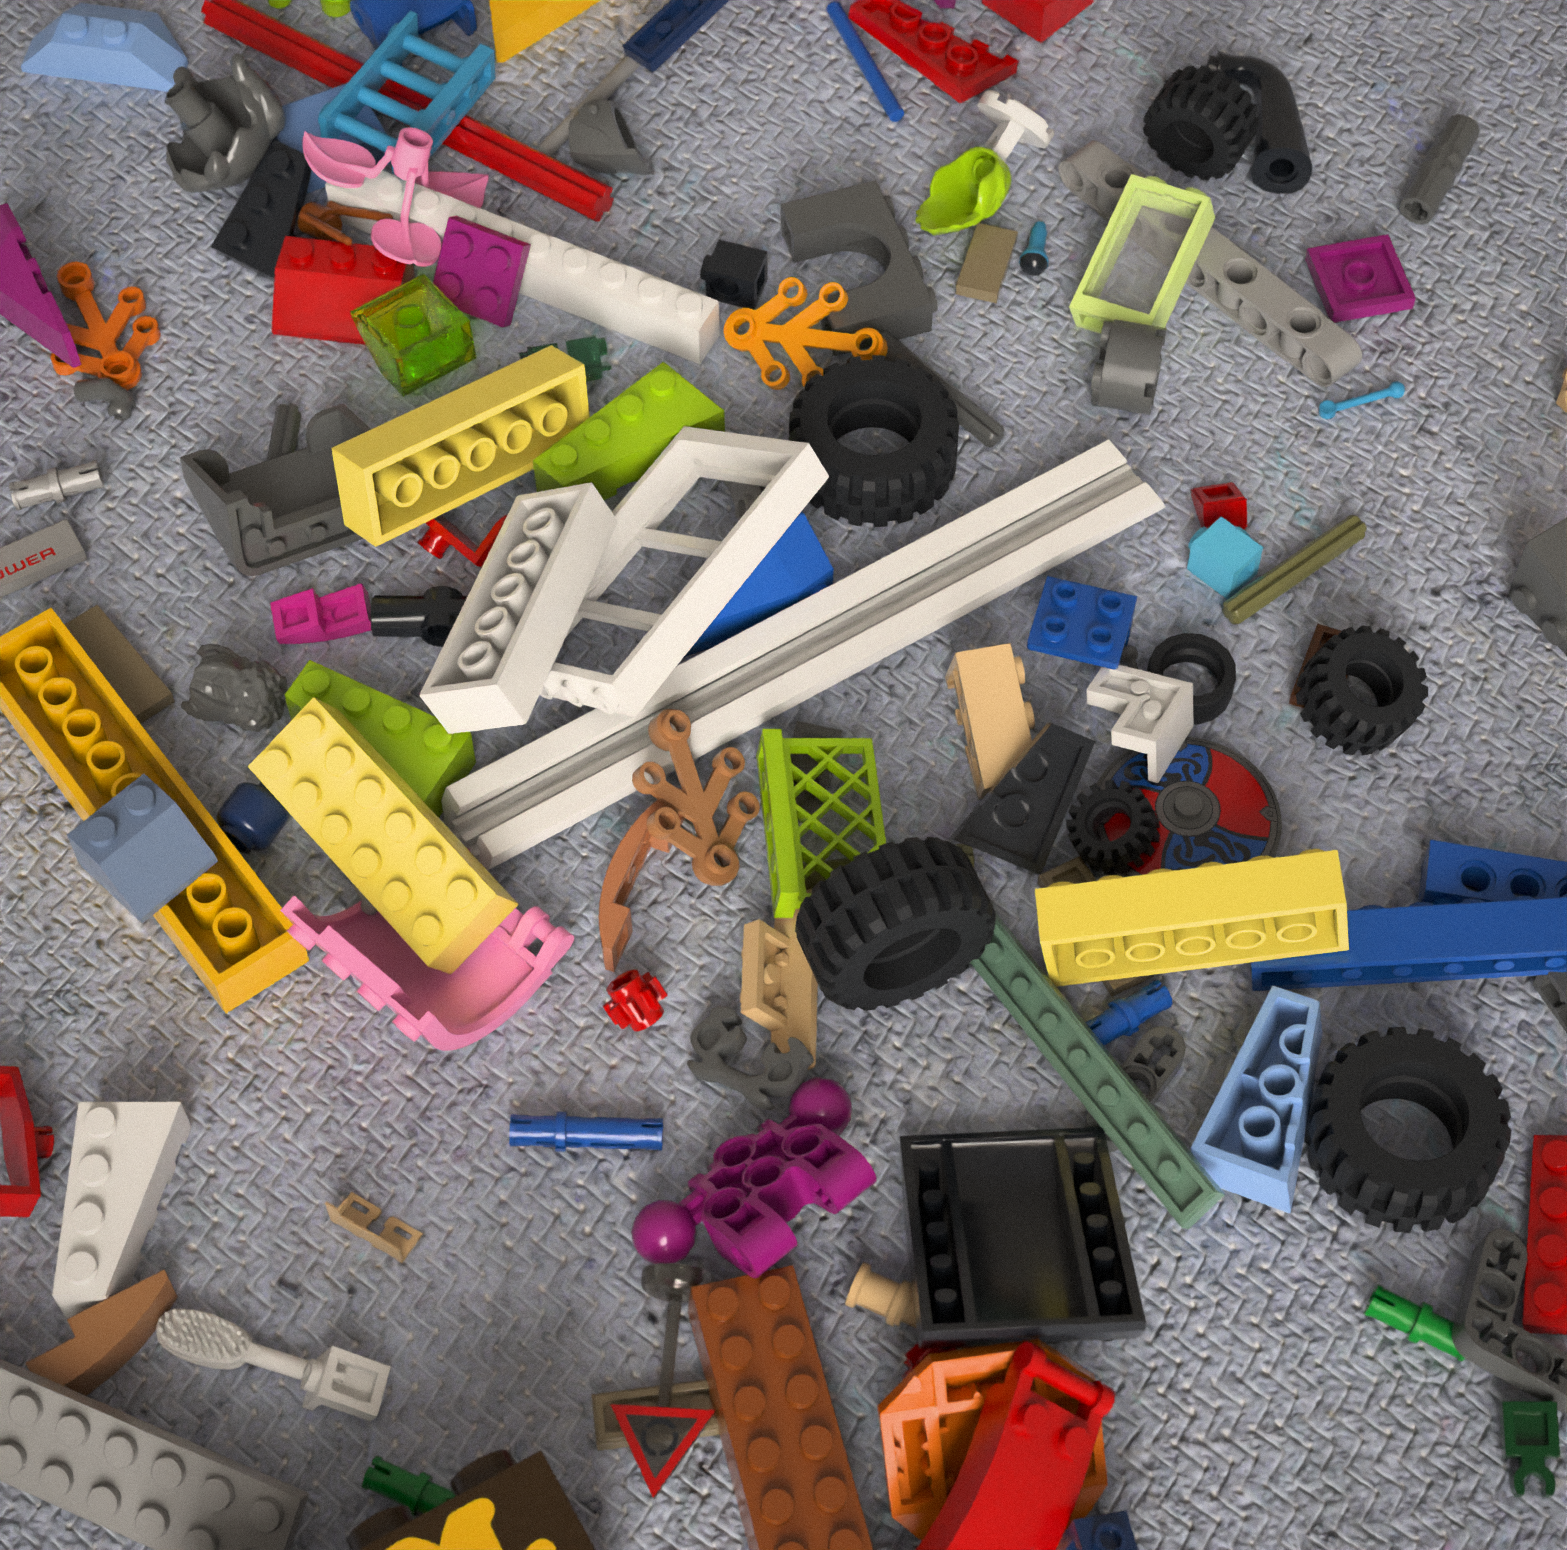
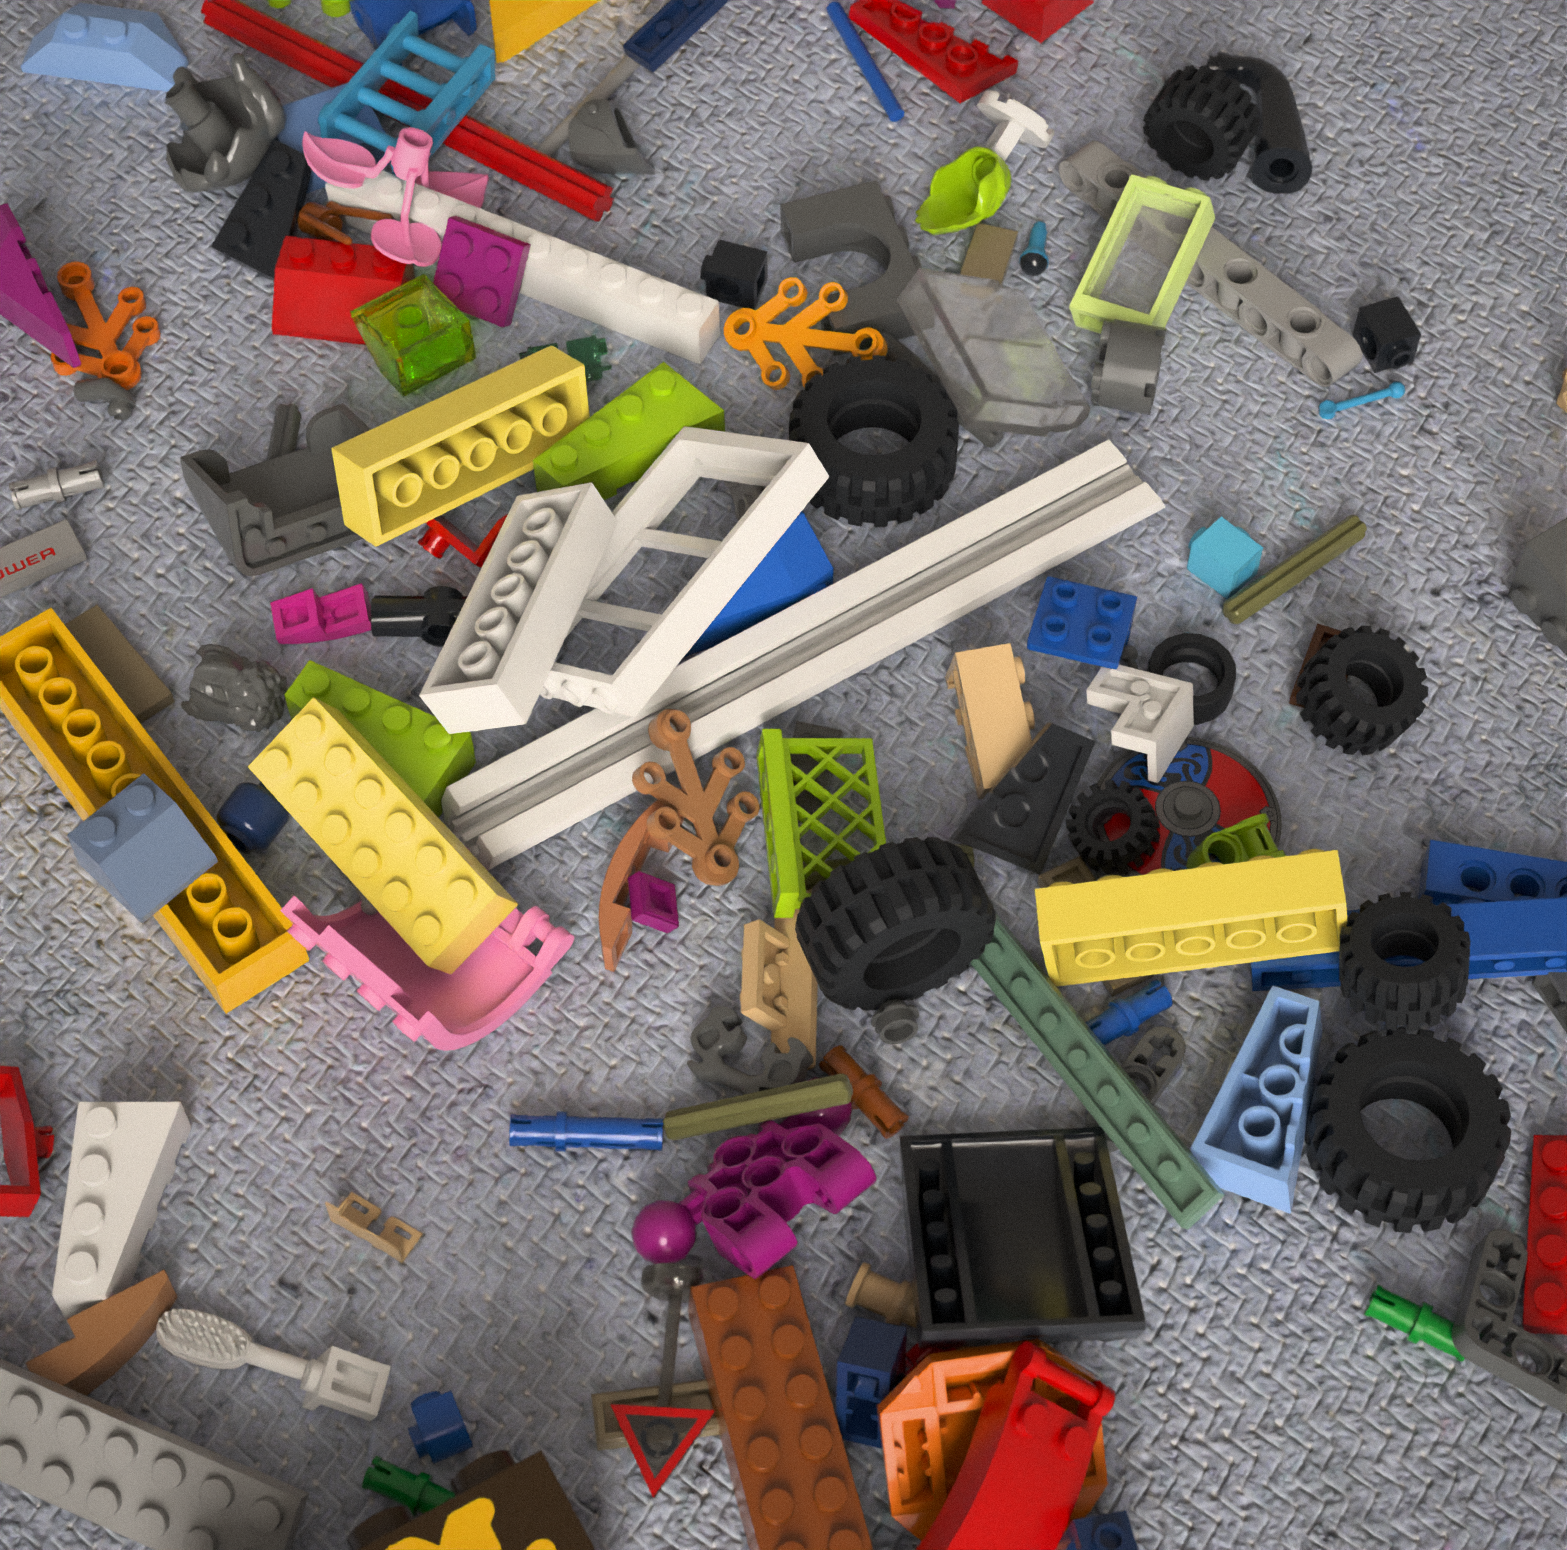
red gear [603,969,668,1032] -> none
red slope [1191,482,1247,529] -> none
magenta plate [1305,234,1416,323] -> none
dark grey axle [1399,114,1480,224] -> none
dark green plate [1499,1401,1560,1498] -> none
none -> blue plate [408,1391,474,1464]
none -> magenta tile [628,871,679,933]
none -> olive axle [663,1074,853,1141]
none -> dark orange pin [819,1045,909,1139]
none -> dark blue brick [836,1316,907,1449]
none -> dark grey plate [871,999,919,1044]
none -> clear piece [897,268,1090,437]
none -> lime piece [1186,813,1286,869]
none -> black tyre [1339,892,1470,1031]
none -> black brick [1352,296,1421,373]

